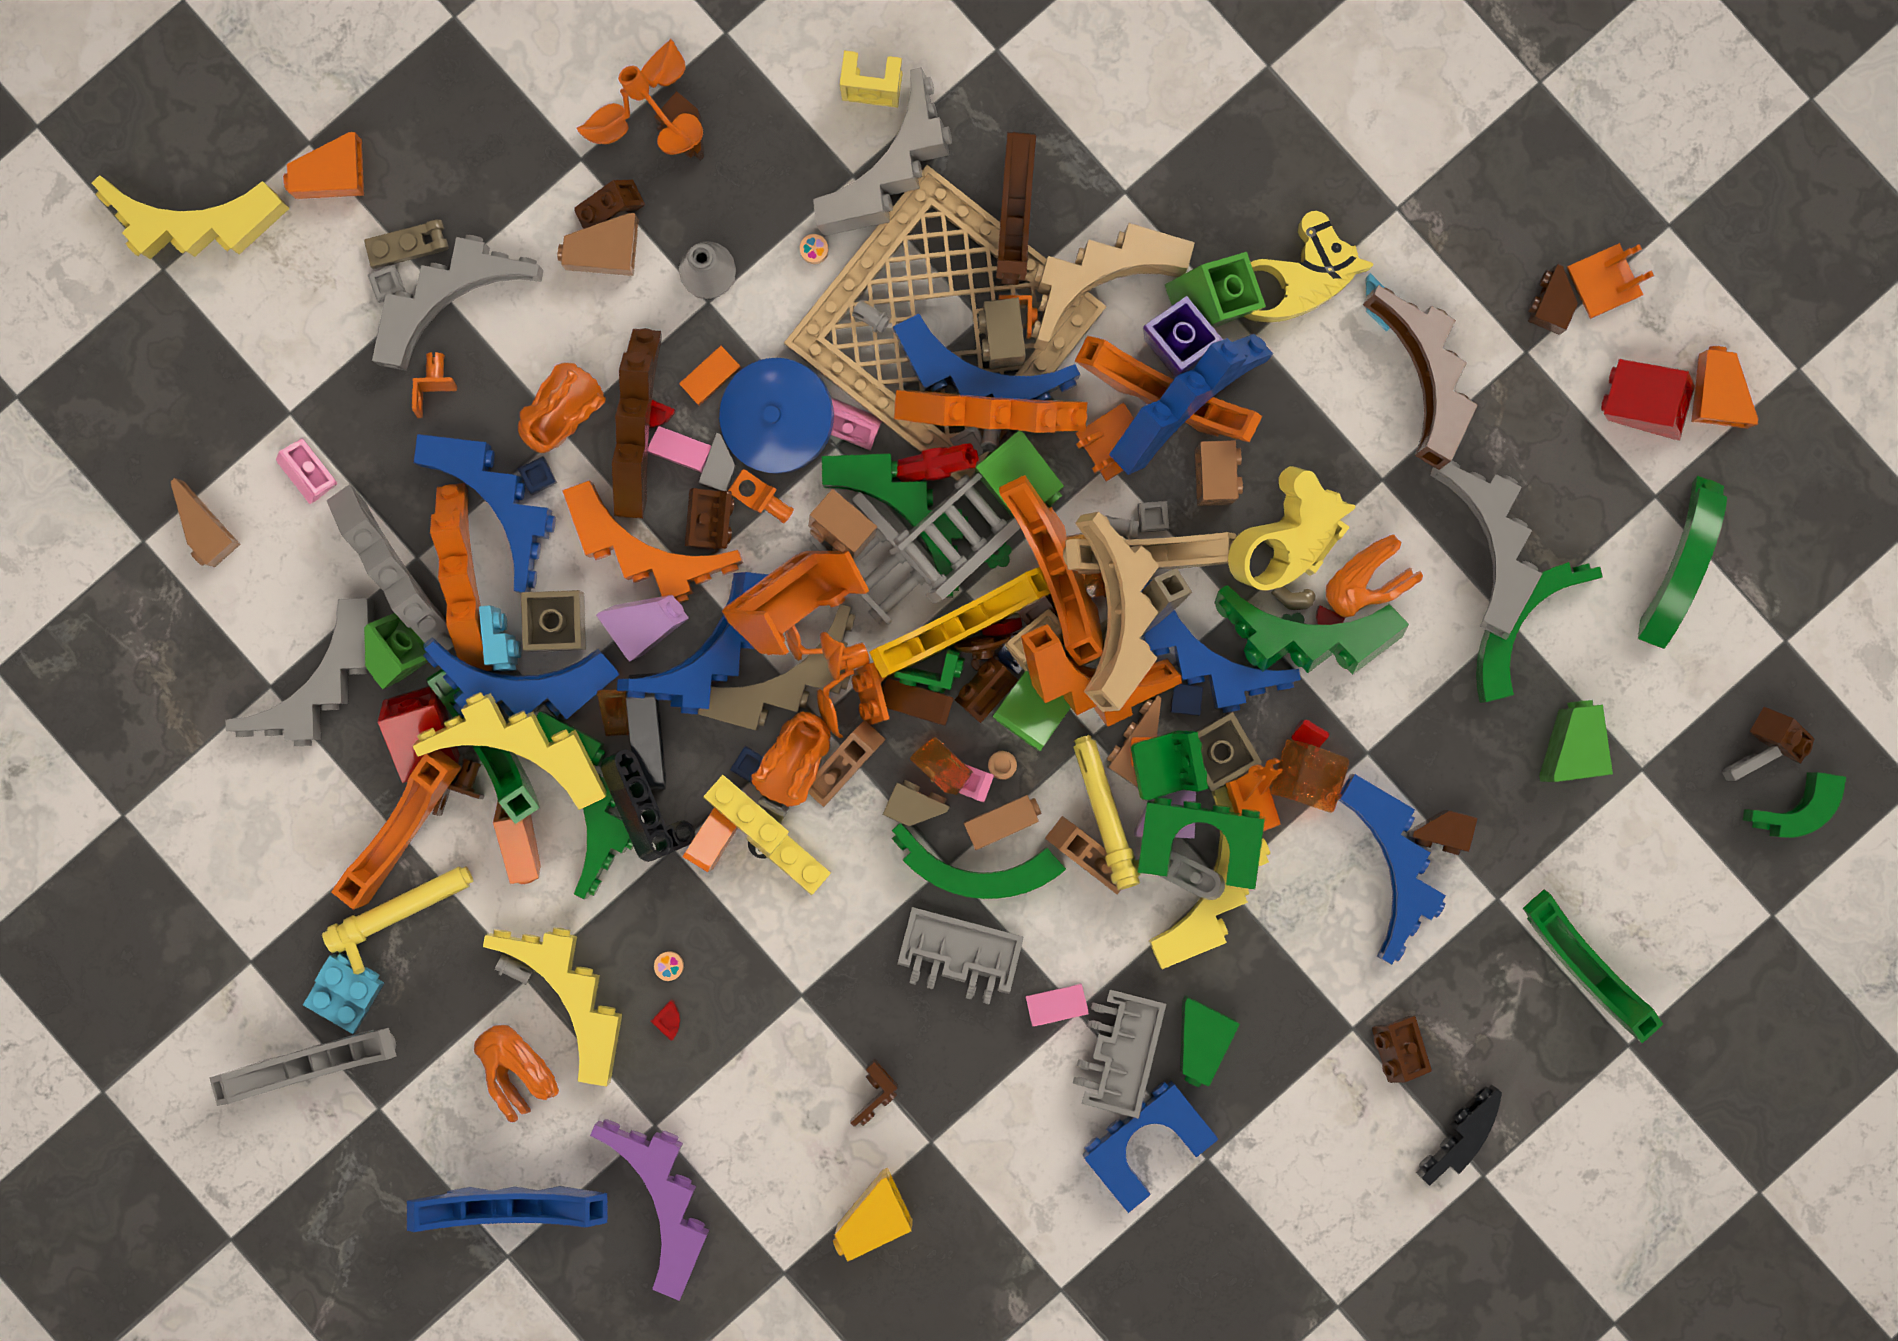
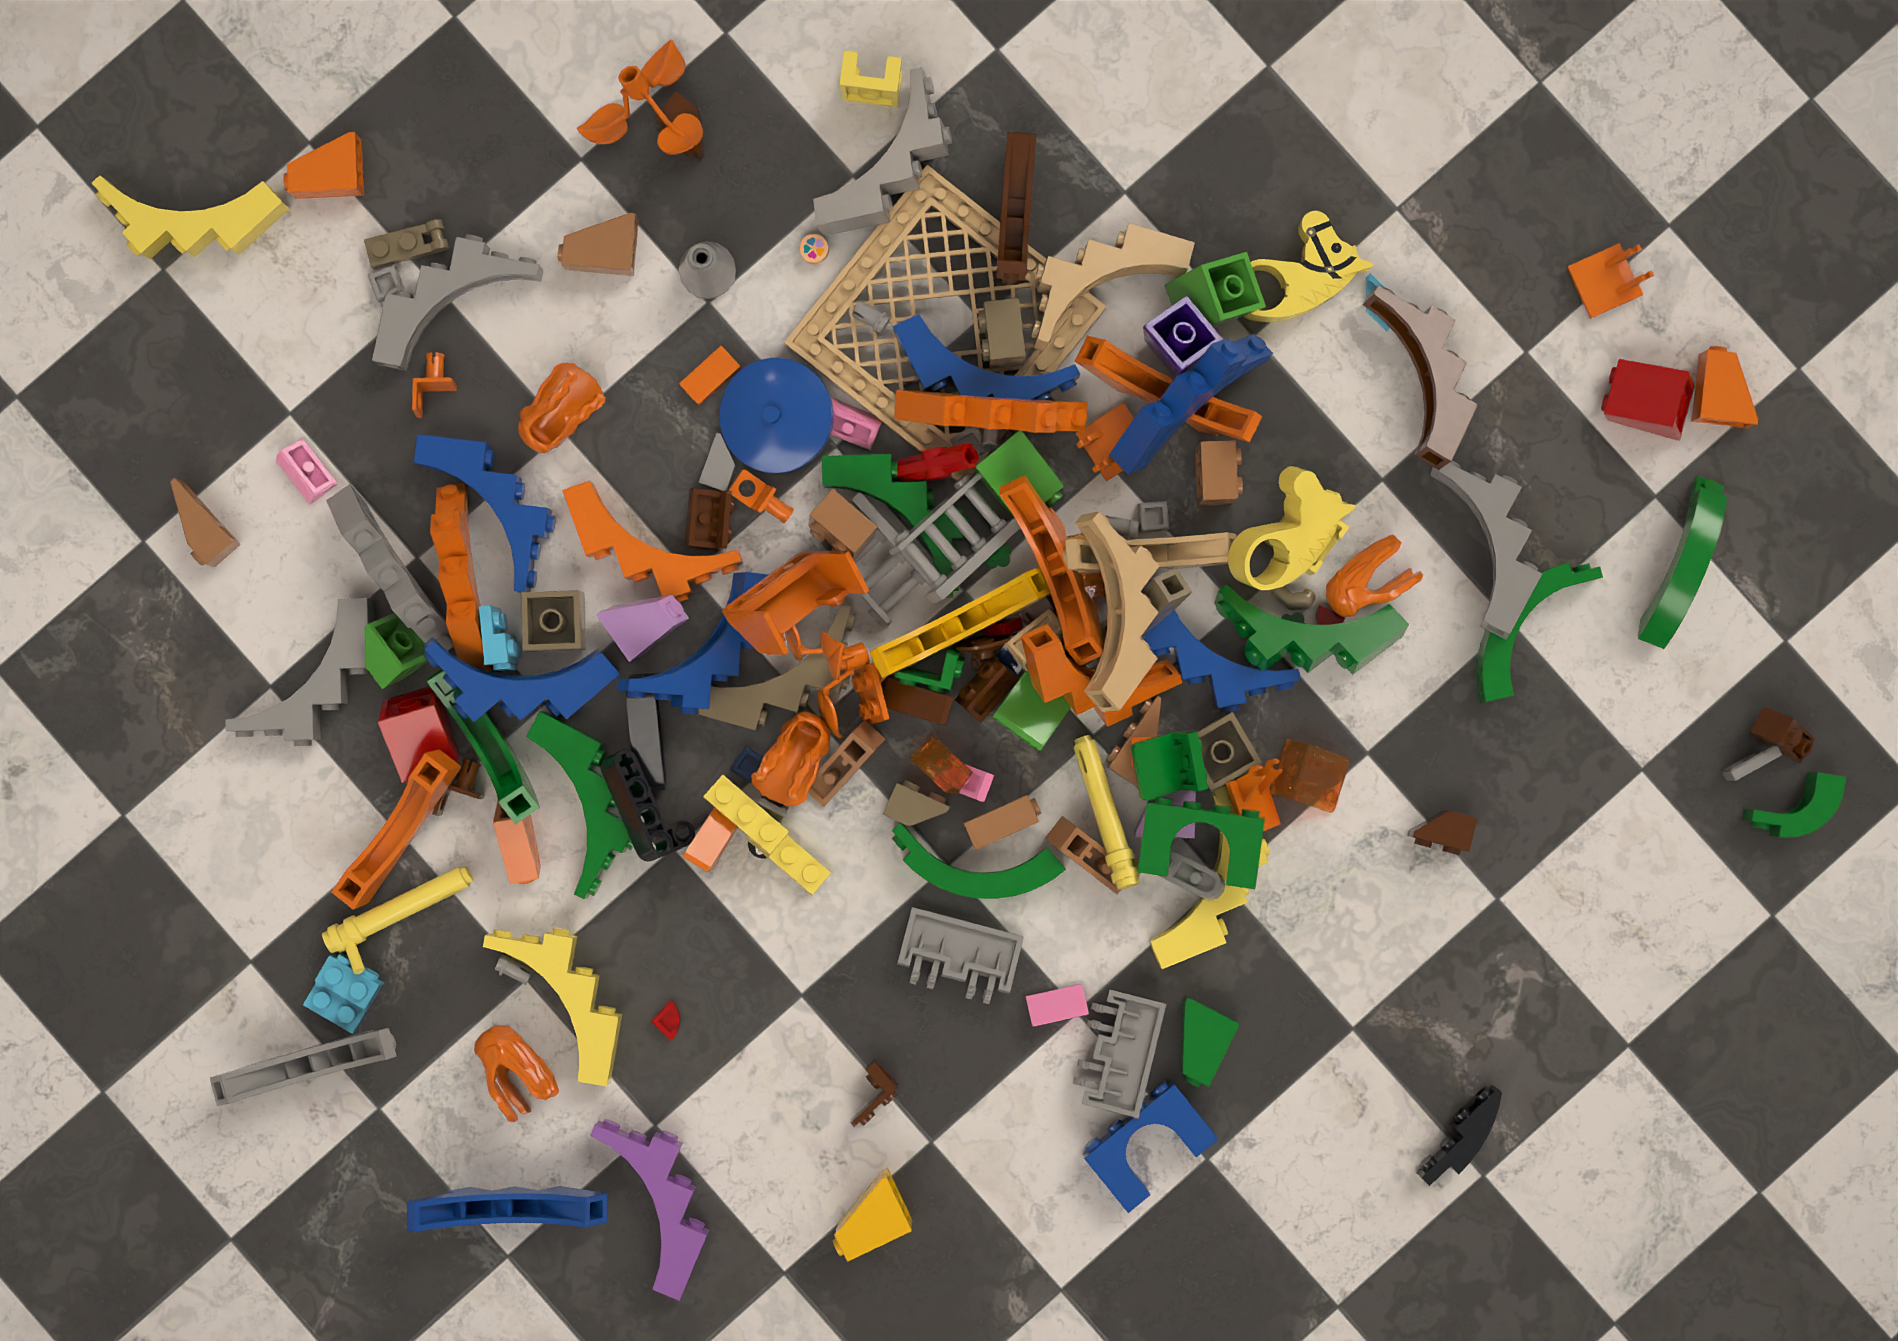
light yellow arch [413,692,607,810] -> none
dark blue tile [518,456,557,495] -> none
reddish brown bracket [574,179,645,229] -> none
clear orange slope [597,689,630,736] -> none
reddish brown arch [612,328,662,519] -> none
bright pink slope [648,426,711,473] -> none
red tile [649,400,676,428] -> none
light nougat tile [654,951,684,981] -> none
light nougat tile [988,751,1017,780] -> none
orange bracket [998,295,1038,339] -> none
dark blue tile [1171,684,1203,716] -> none
red slope [1291,719,1330,752] -> none
blue arch [1336,774,1446,965] -> none
reddish brown bracket [1372,1016,1432,1083] -> none
green arch [1523,889,1663,1043] -> none
reddish brown slope [1528,264,1578,335] -> none
bright green slope [1539,700,1613,782] -> none

